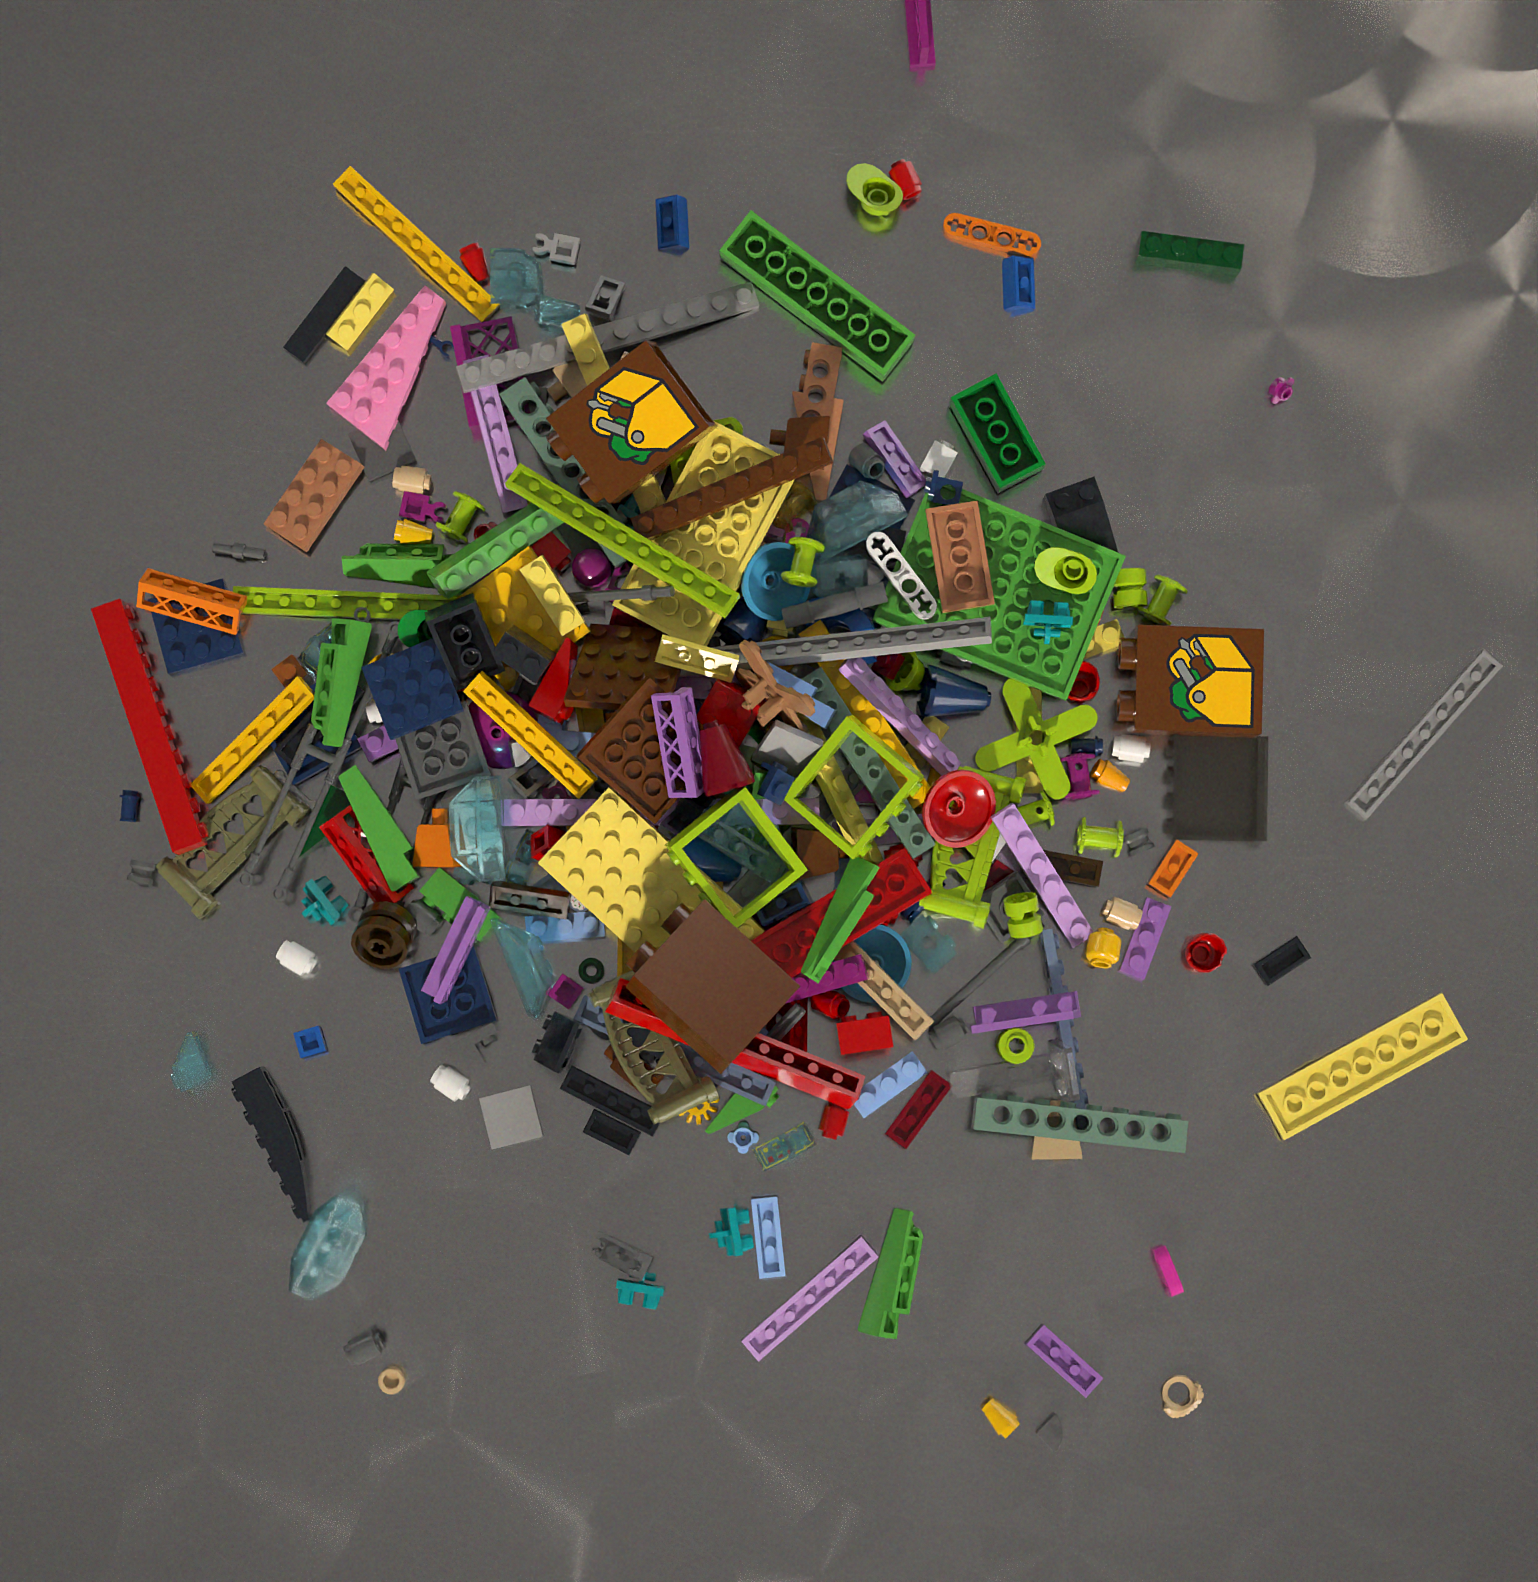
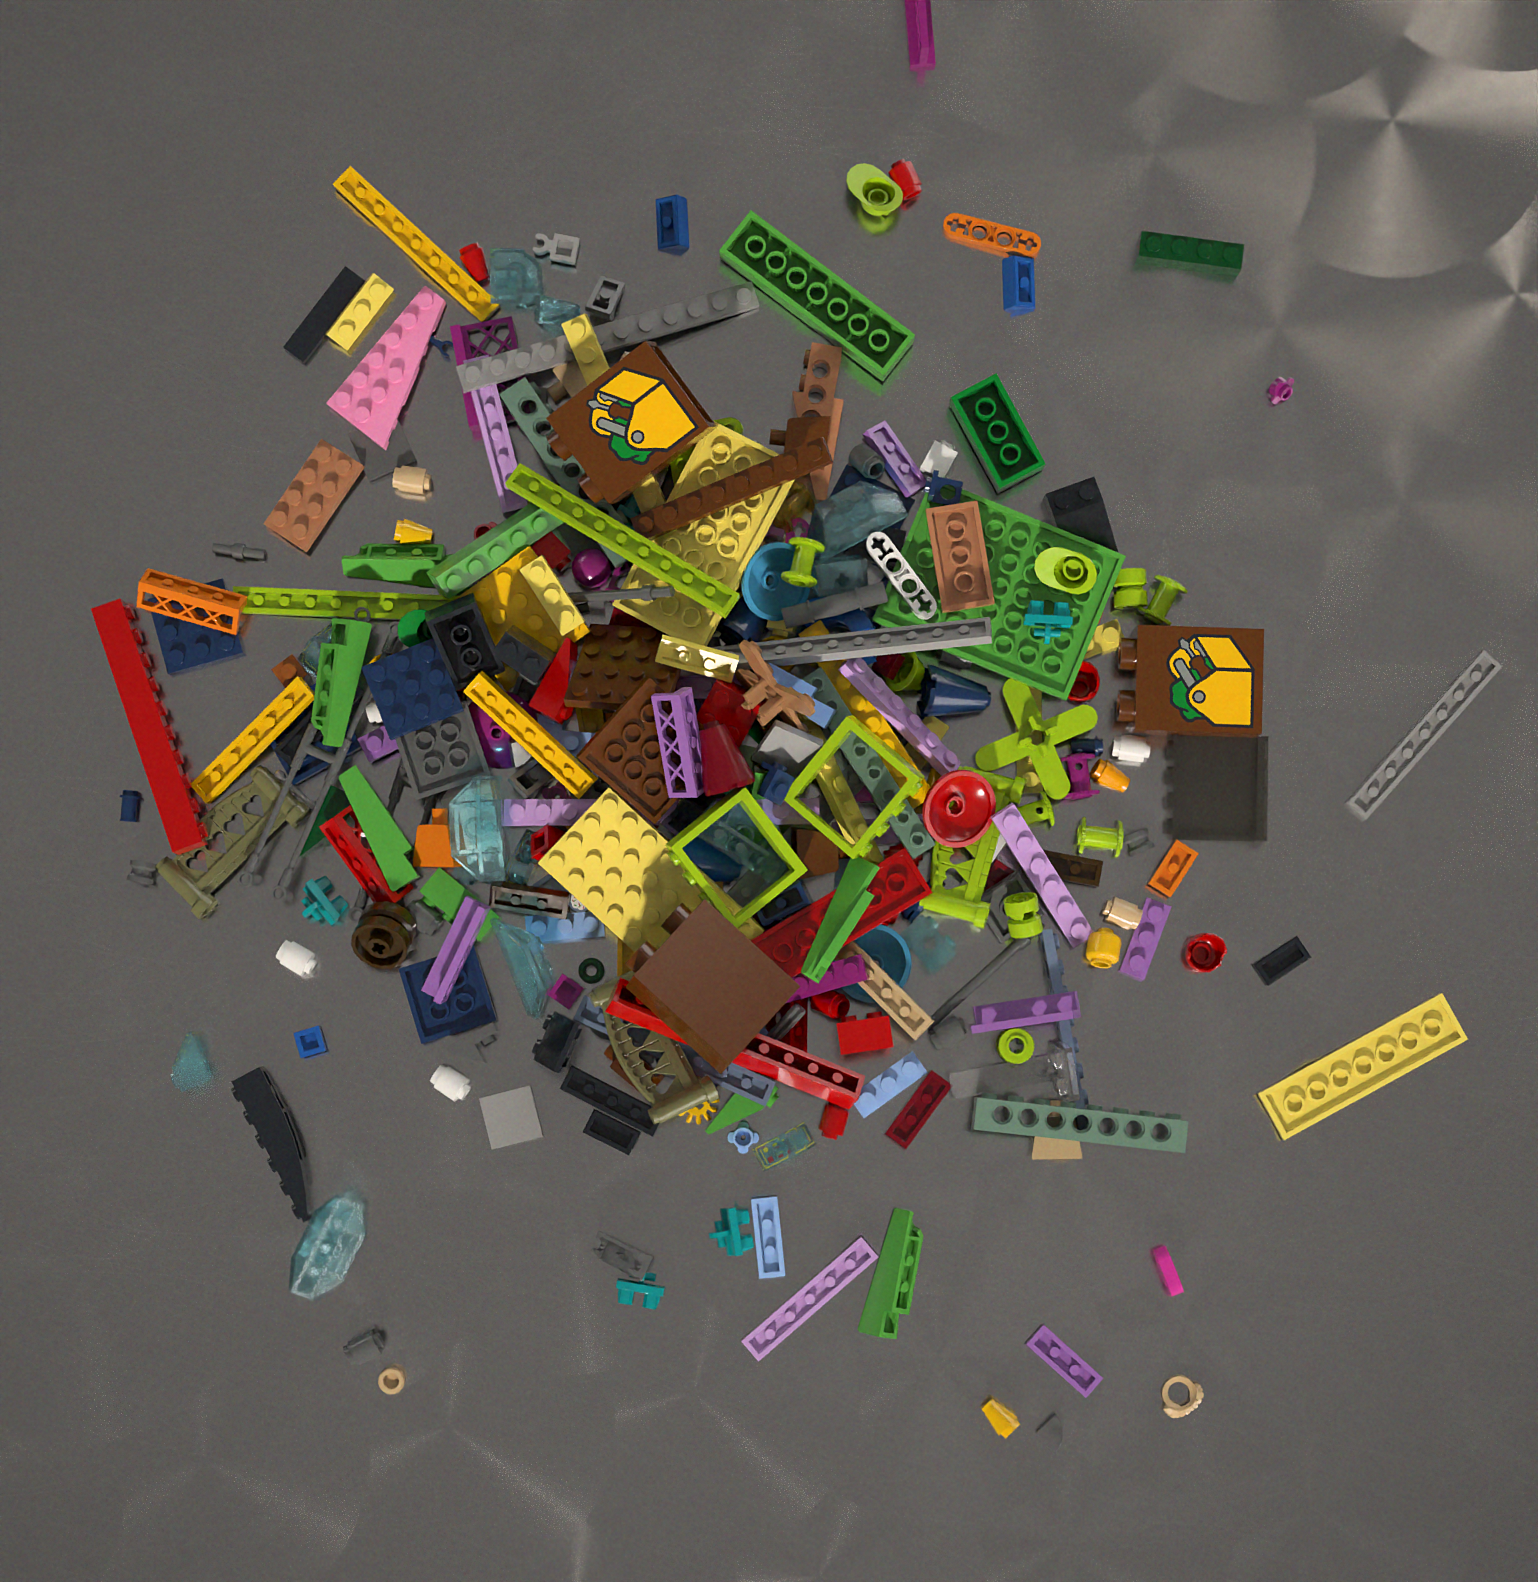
magenta plate [399,491,447,523] -> none
lime hose [435,491,485,543] -> none

